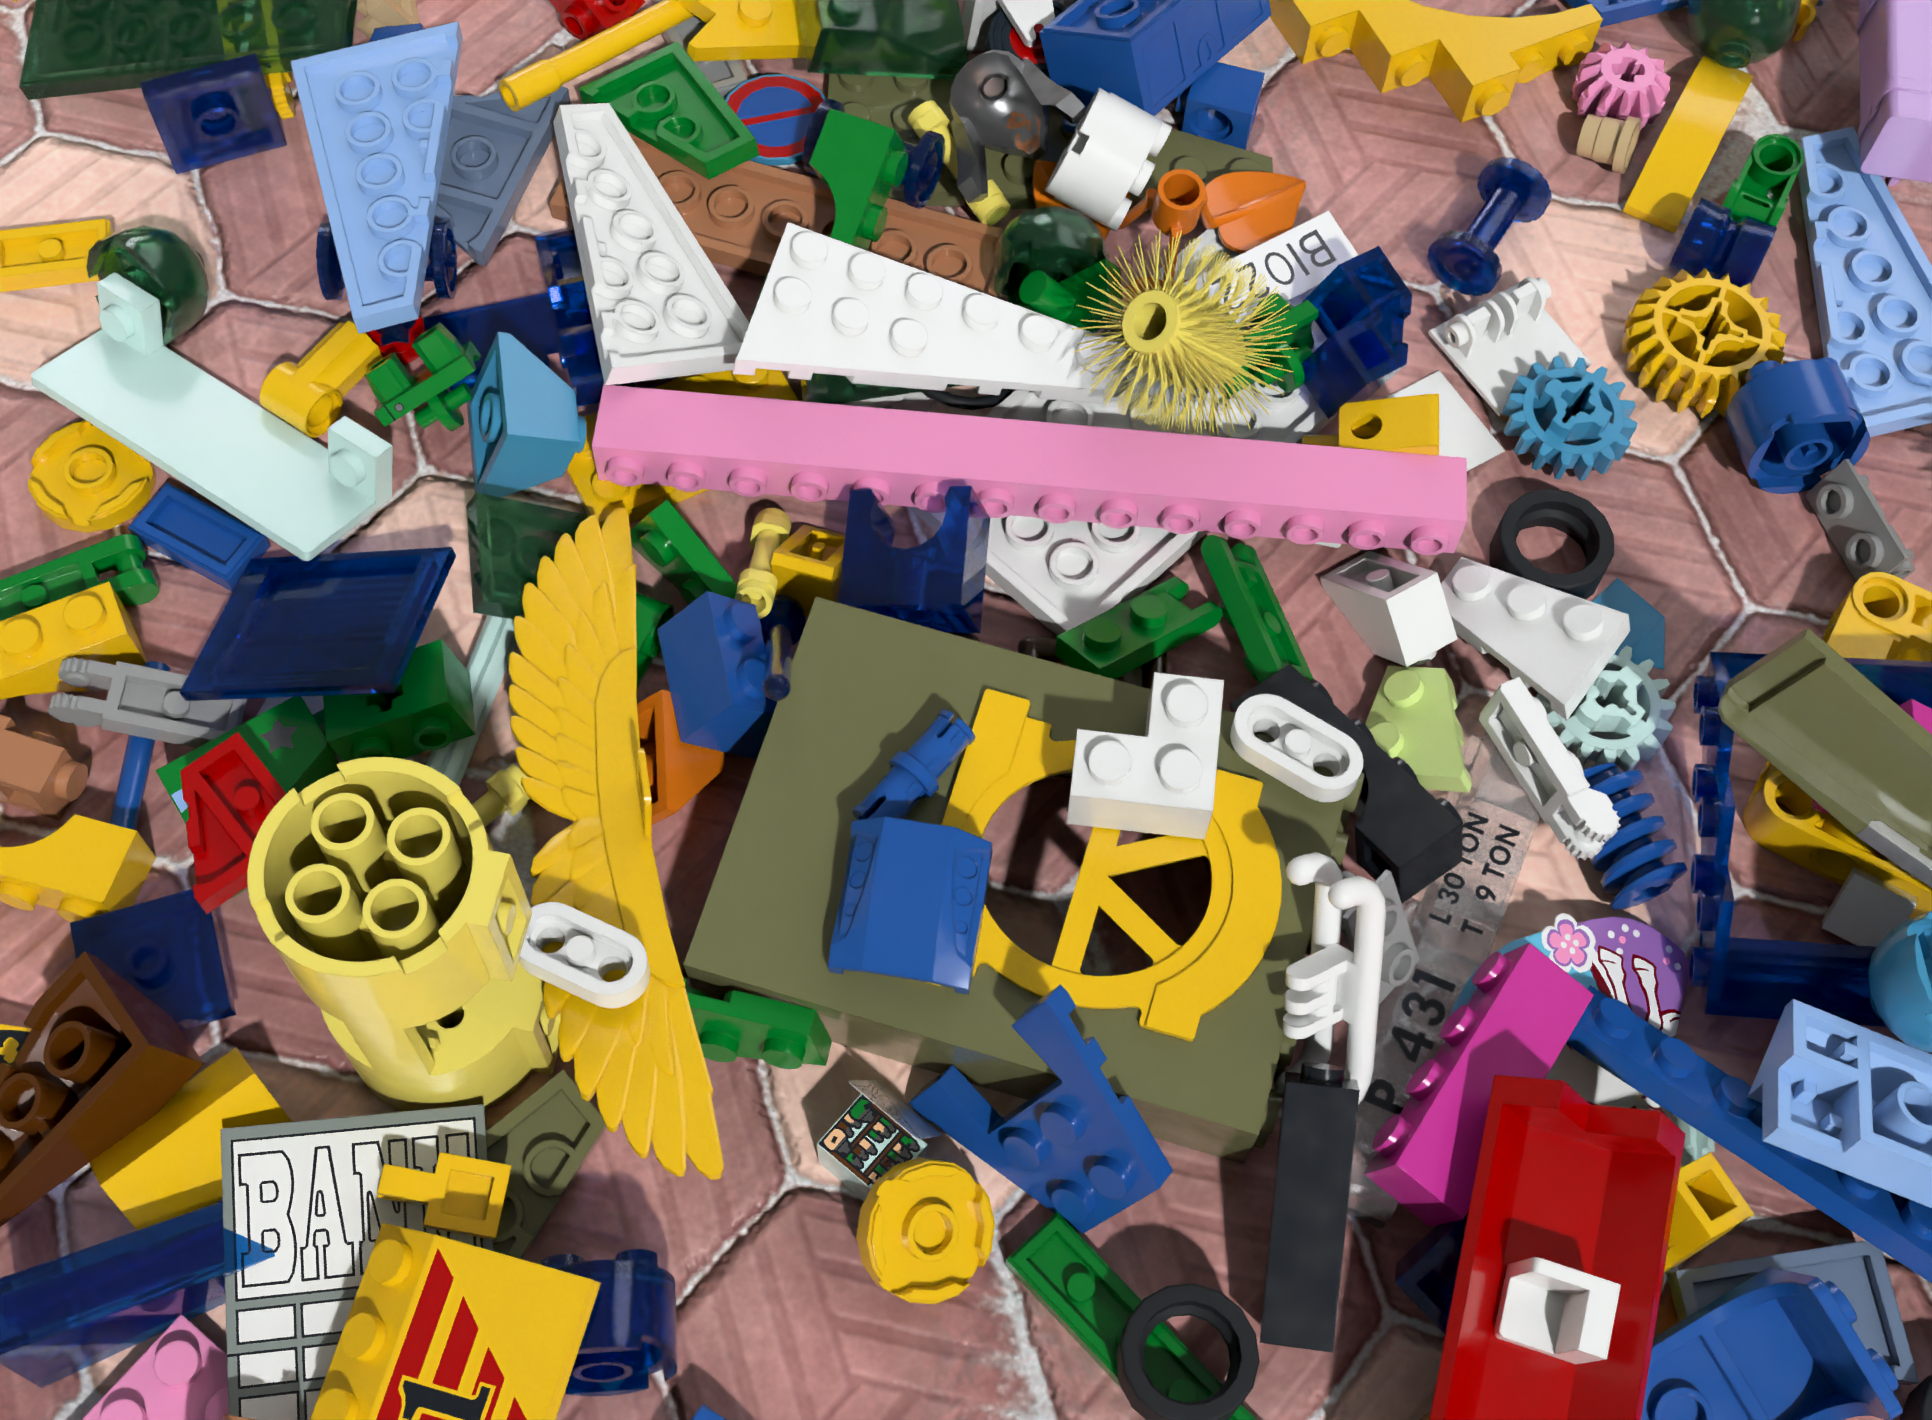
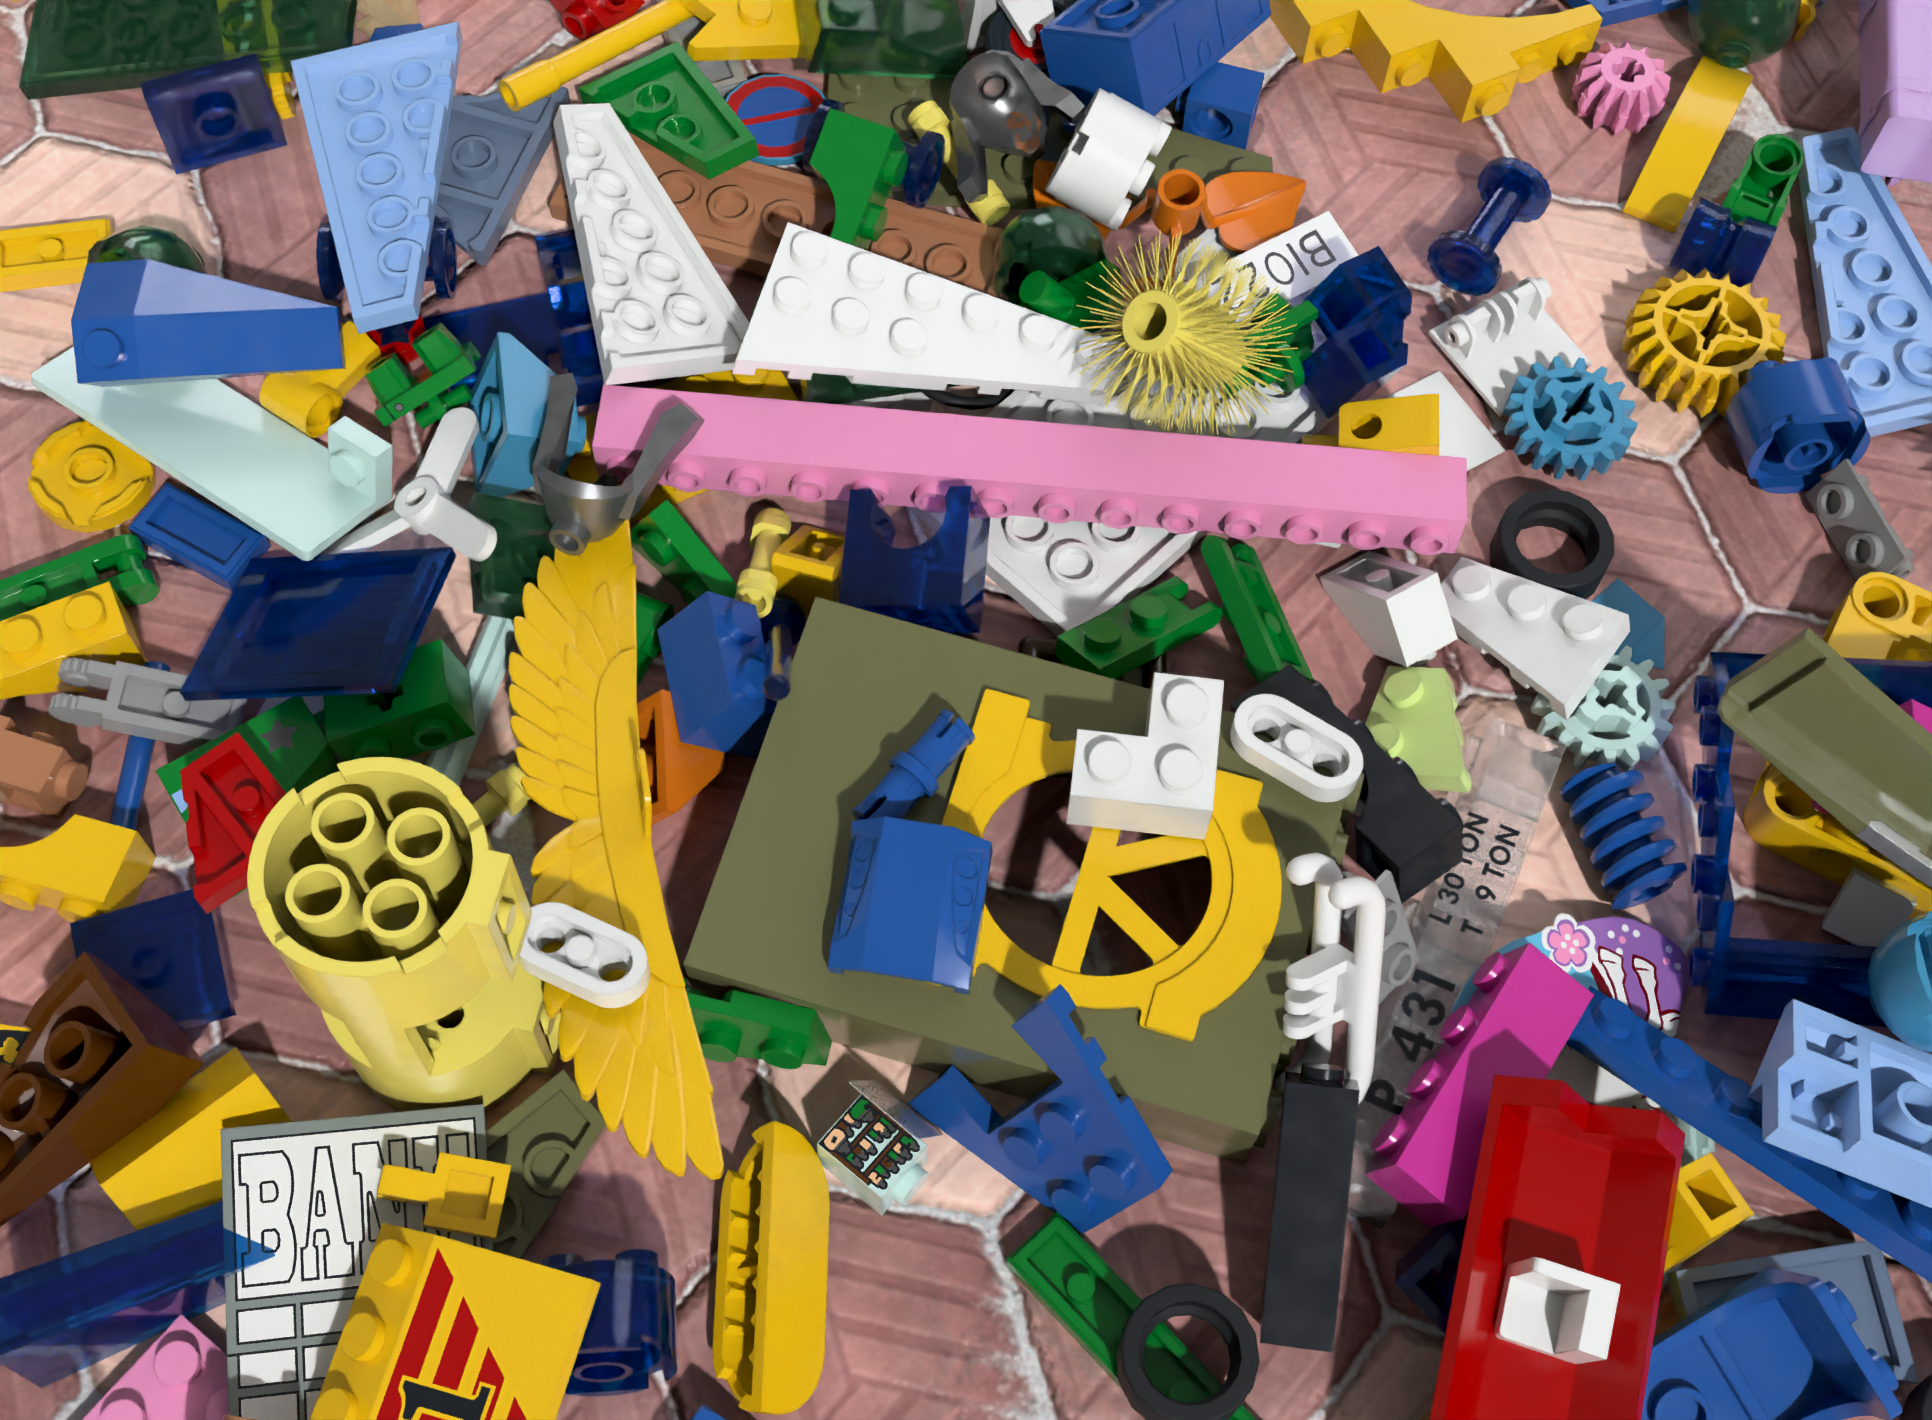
yellow tile [856,1157,995,1304] -> none
white hinge [1478,677,1621,861] -> none
tan piece [1576,114,1641,174] -> none
none -> blue wedge [71,259,346,387]
none -> white piece [315,407,497,570]
none -> flat silver piece [533,373,705,556]
none -> yellow brick [712,1121,830,1415]

